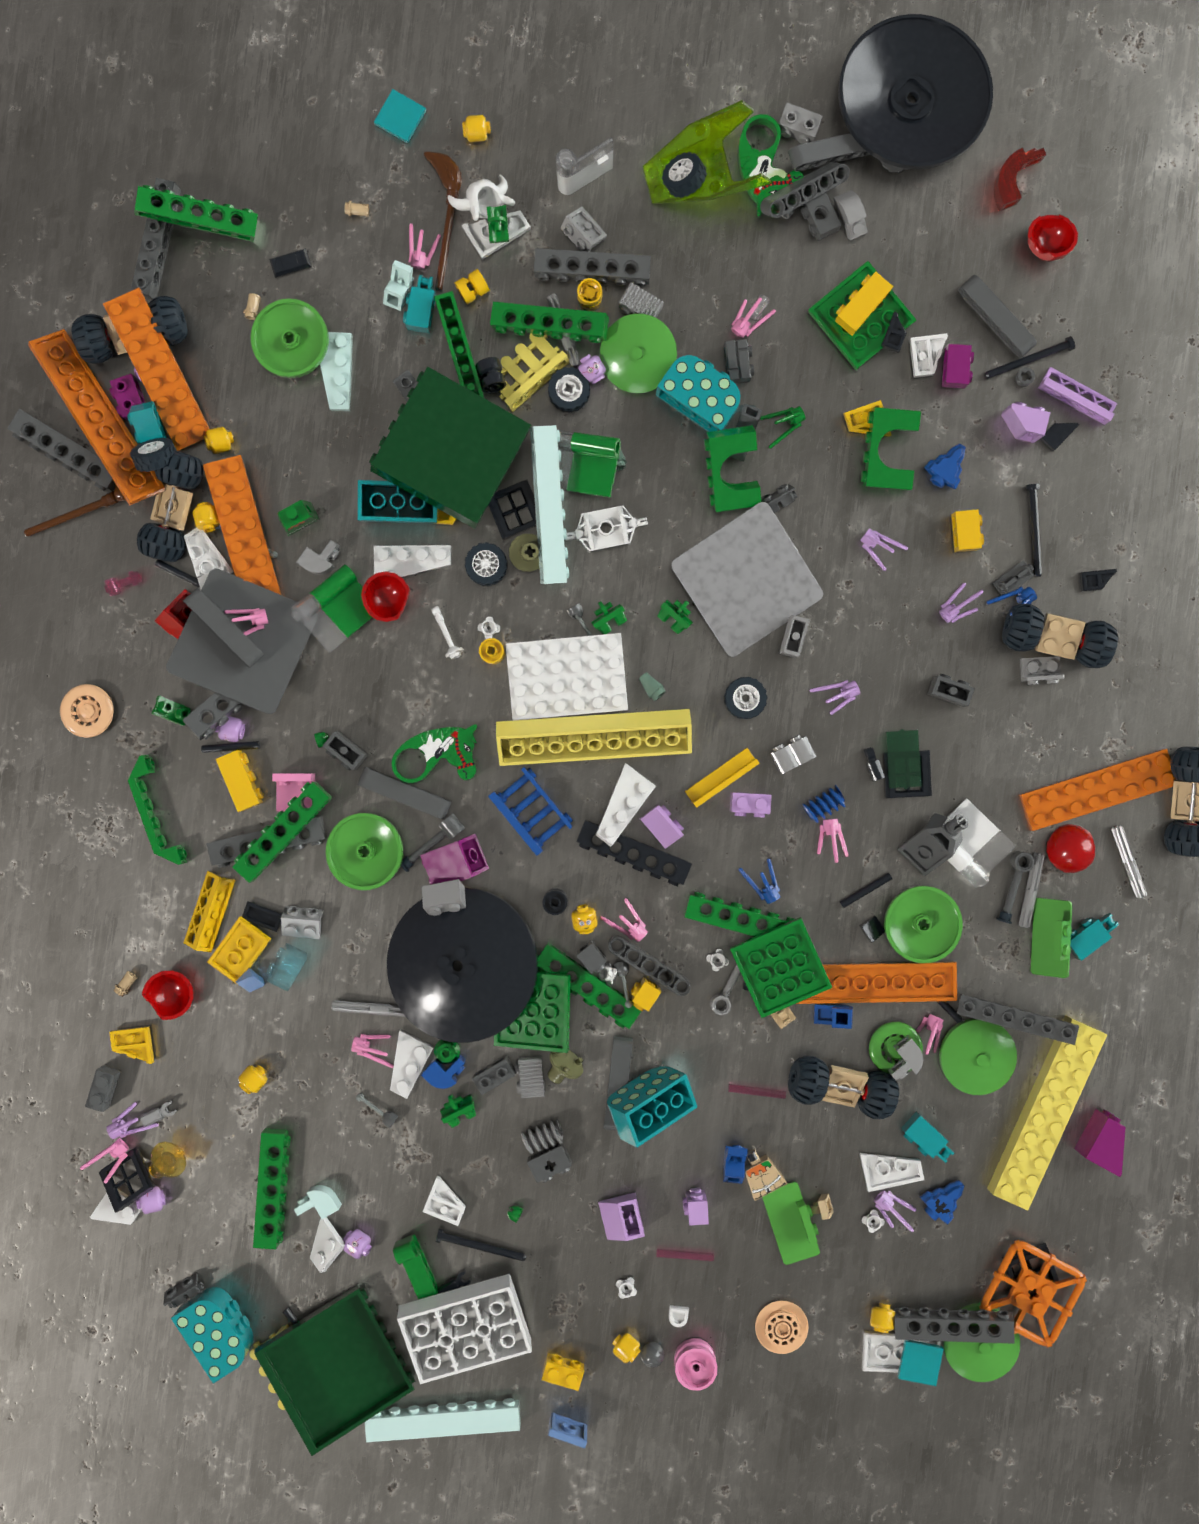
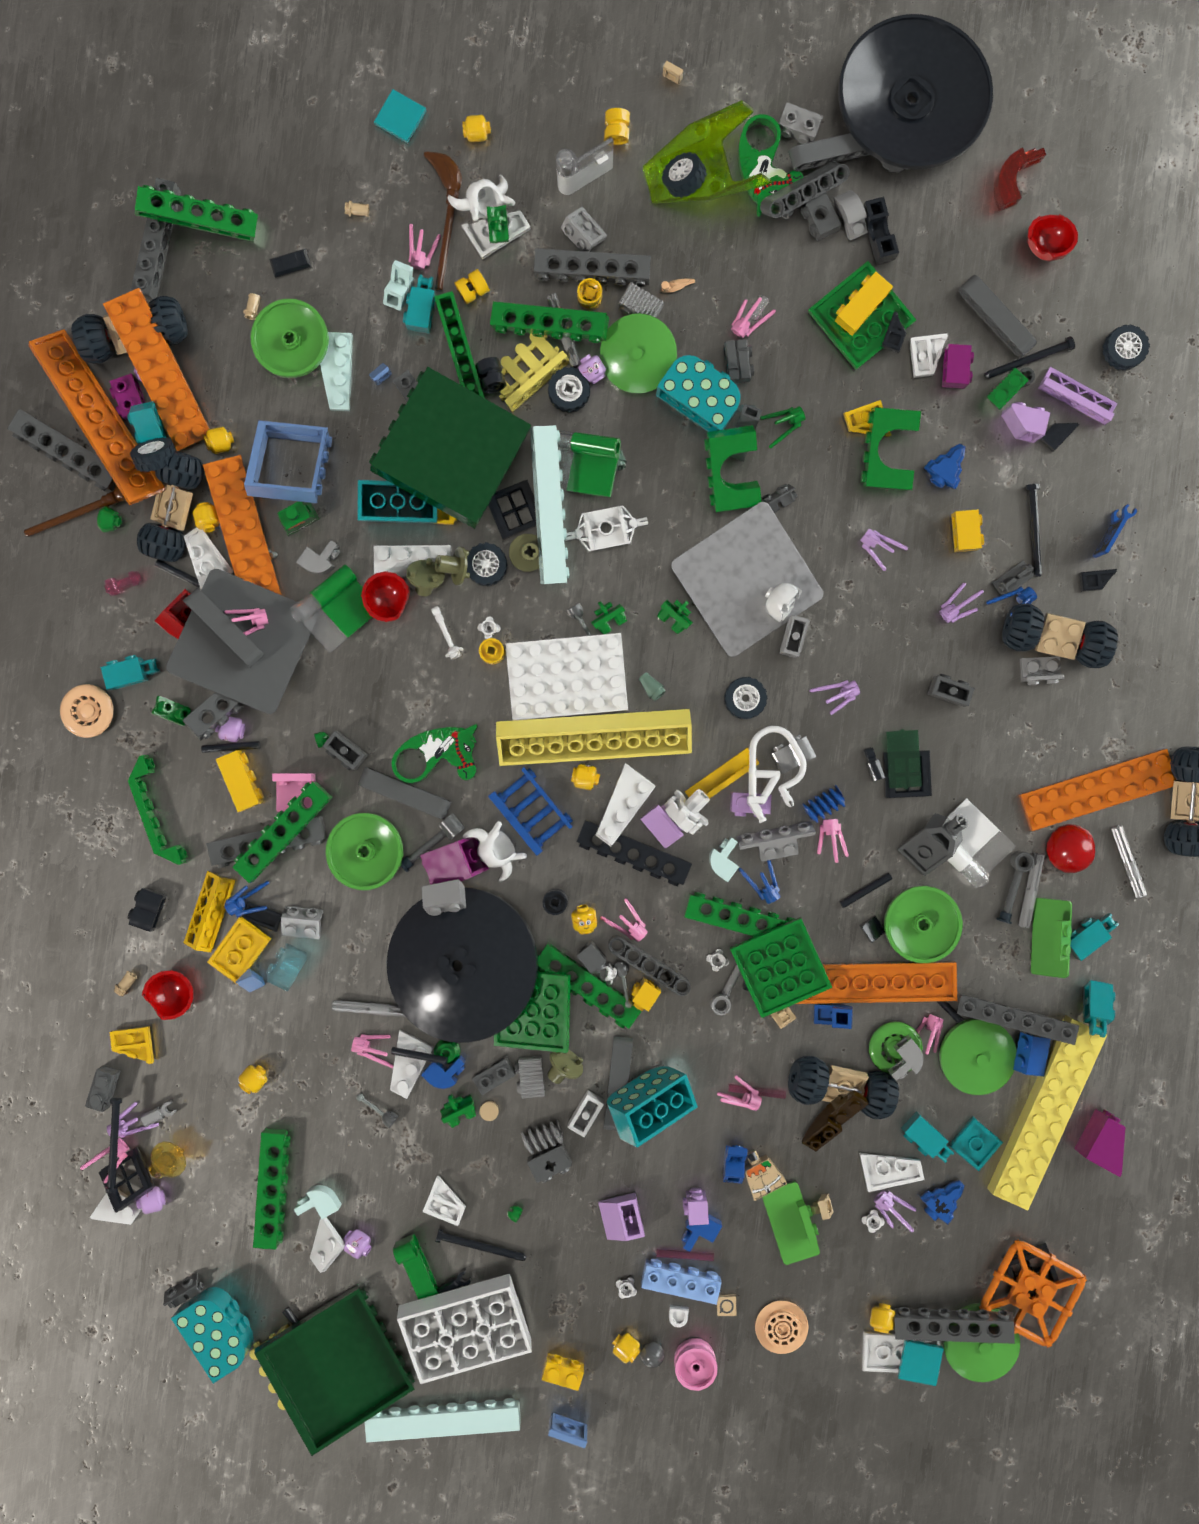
none -> green cone [97,506,122,533]
none -> teal brick [100,655,160,690]
none -> black bar [105,1098,122,1193]
none -> black brick [127,887,167,932]
none -> blue plant [224,881,269,918]
none -> medium blue window [244,420,332,503]
none -> medium blue slope [369,363,392,386]
none -> black bar [391,1047,448,1065]
none -> olive piece [406,558,445,596]
none -> olive piece [435,547,470,585]
none -> white piece [463,821,527,882]
none -> tan tile [480,1101,499,1121]
none -> white brick [568,1090,604,1137]
none -> yellow head [571,763,600,790]
none -> yellow wheel [604,108,630,145]
none -> light blue brick [641,1259,722,1305]
none -> light nougat bar [660,279,695,293]
none -> tan tile [663,61,683,84]
none -> white piece [664,789,710,835]
none -> blue brick [681,1214,722,1252]
none -> light aqua brick [709,837,739,882]
none -> bright pink plant [717,1075,762,1111]
none -> tan tile [717,1294,737,1316]
none -> light grey bracket [737,822,816,862]
none -> white piece [747,726,806,823]
none -> white cylinder [765,583,802,622]
none -> dark brown slope [802,1090,868,1152]
none -> black arch [863,196,899,265]
none -> teal tile [948,1116,1003,1171]
none -> green brick [987,368,1029,410]
none -> blue brick [1013,1032,1051,1077]
none -> teal brick [1083,980,1116,1038]
none -> blue flag [1093,504,1137,558]
none -> black wheel [1103,324,1150,371]

